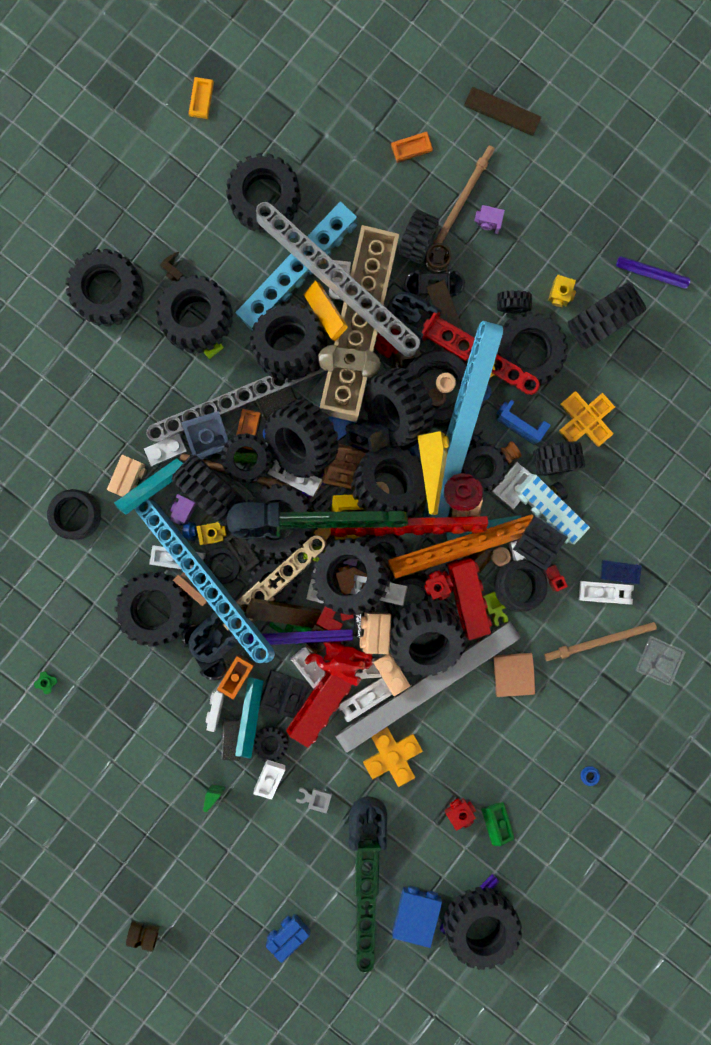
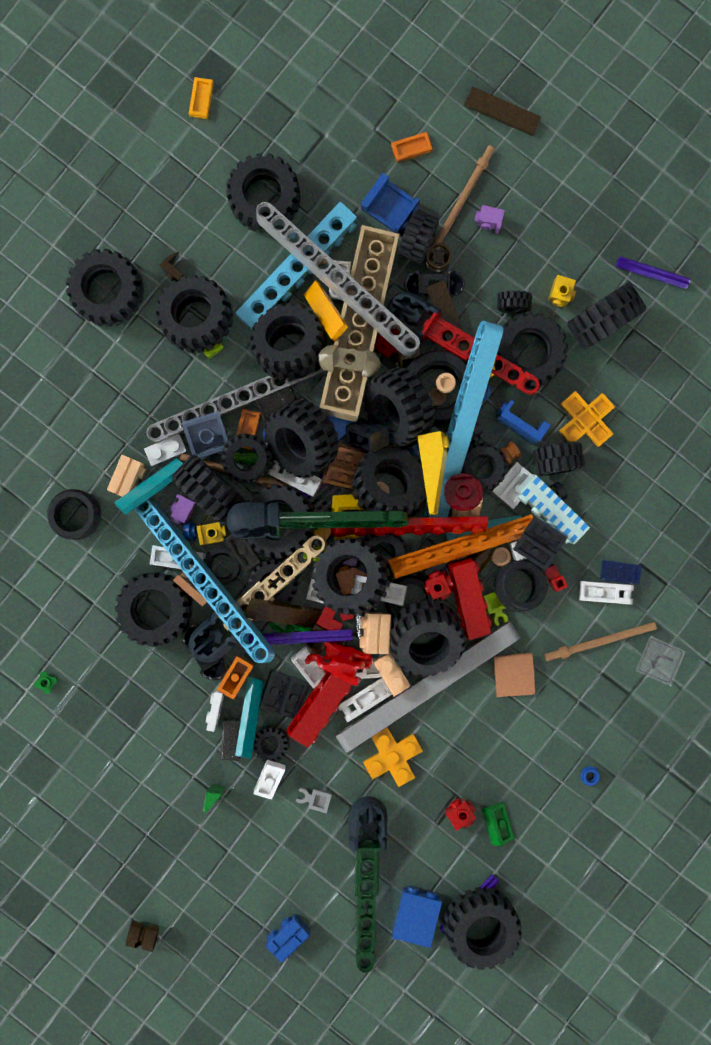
none -> blue panel [361,173,421,234]

